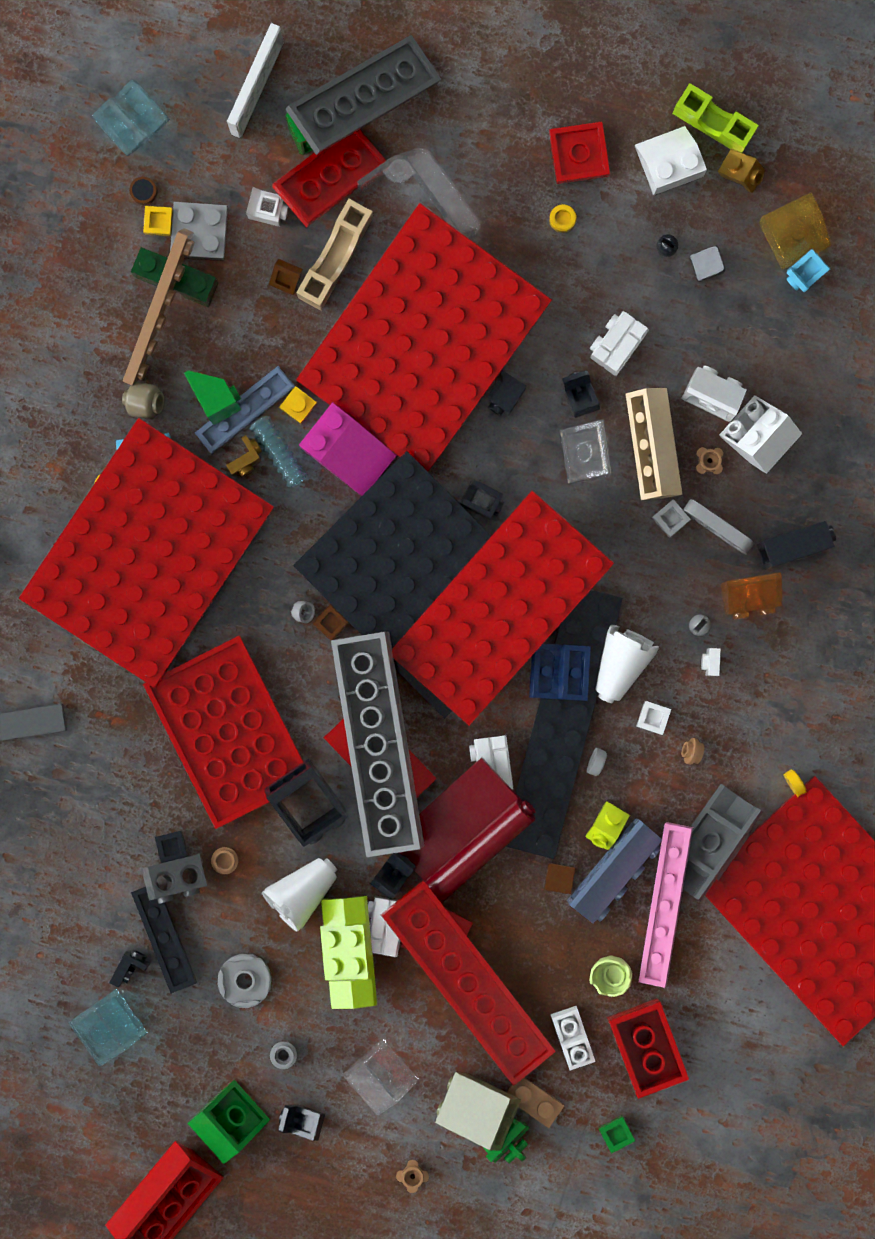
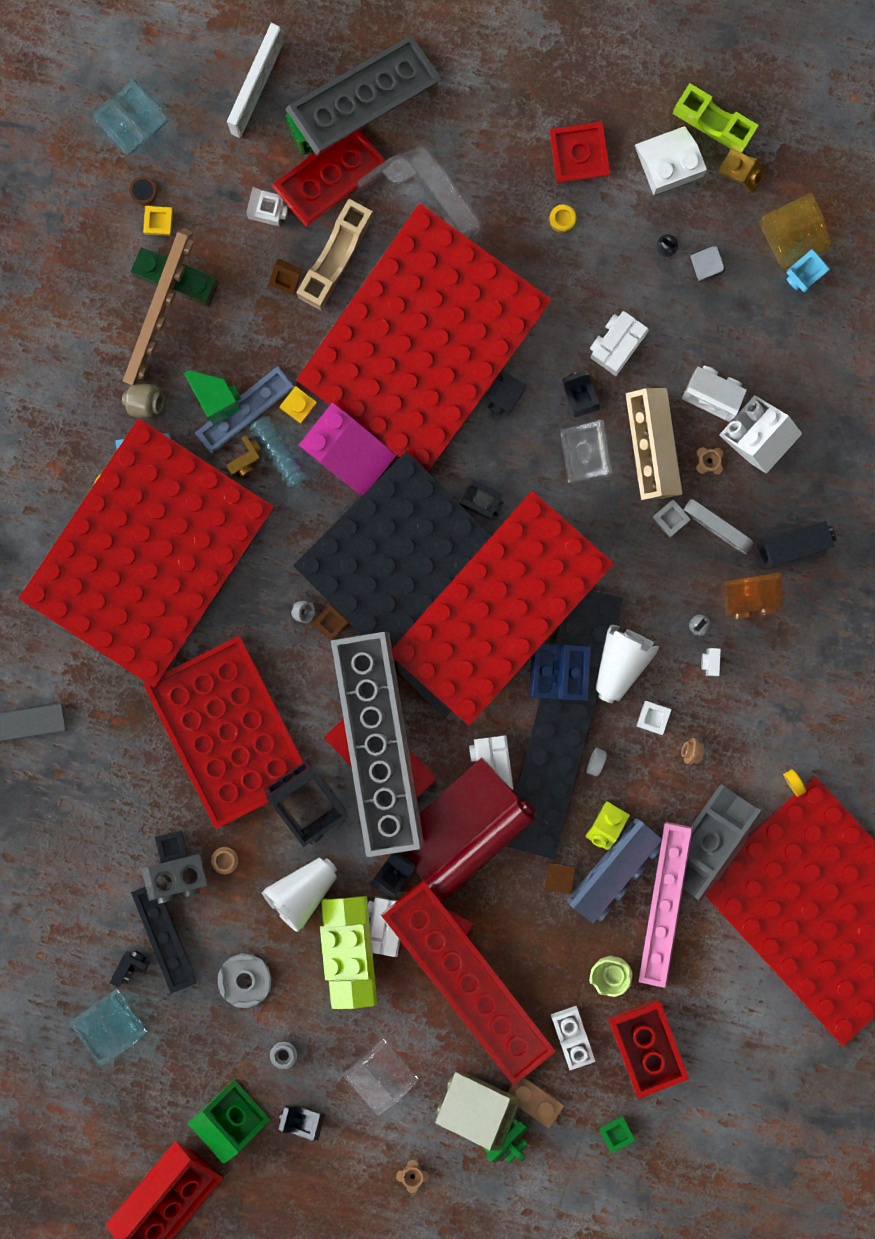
light grey plate [170,202,228,260] -> none

